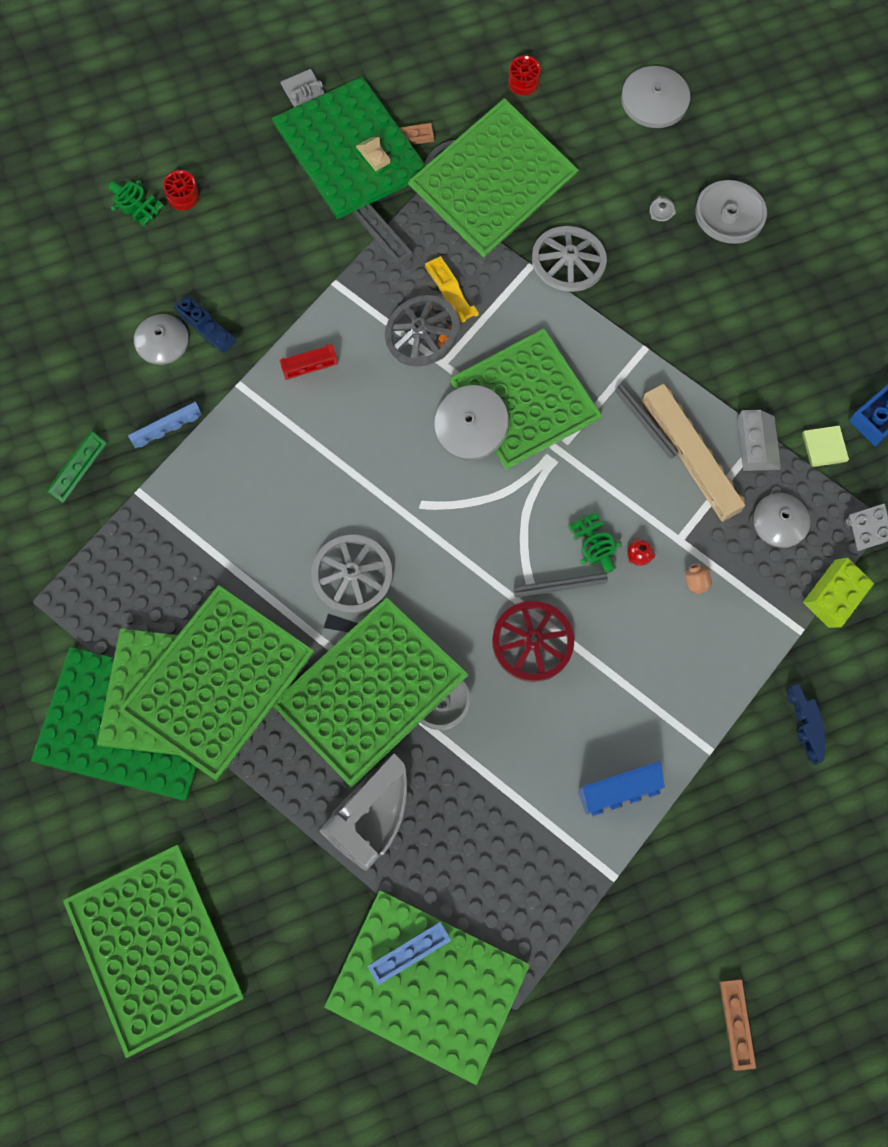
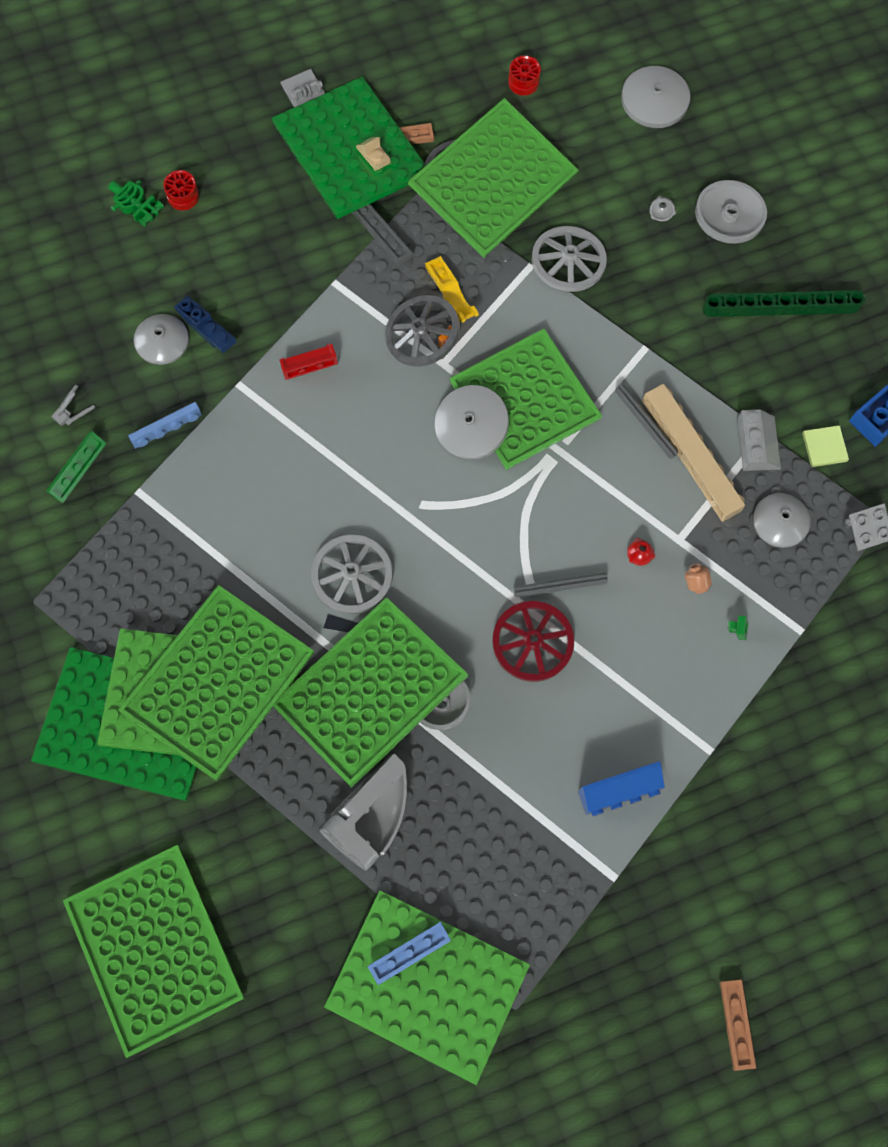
green torso [568,511,622,574] -> none
dark blue slope [786,684,825,766] -> none
lime brick [803,558,874,628] -> none
none -> light grey plant [51,385,95,426]
none -> dark green beam [702,290,866,317]
none -> green tile [727,615,749,640]

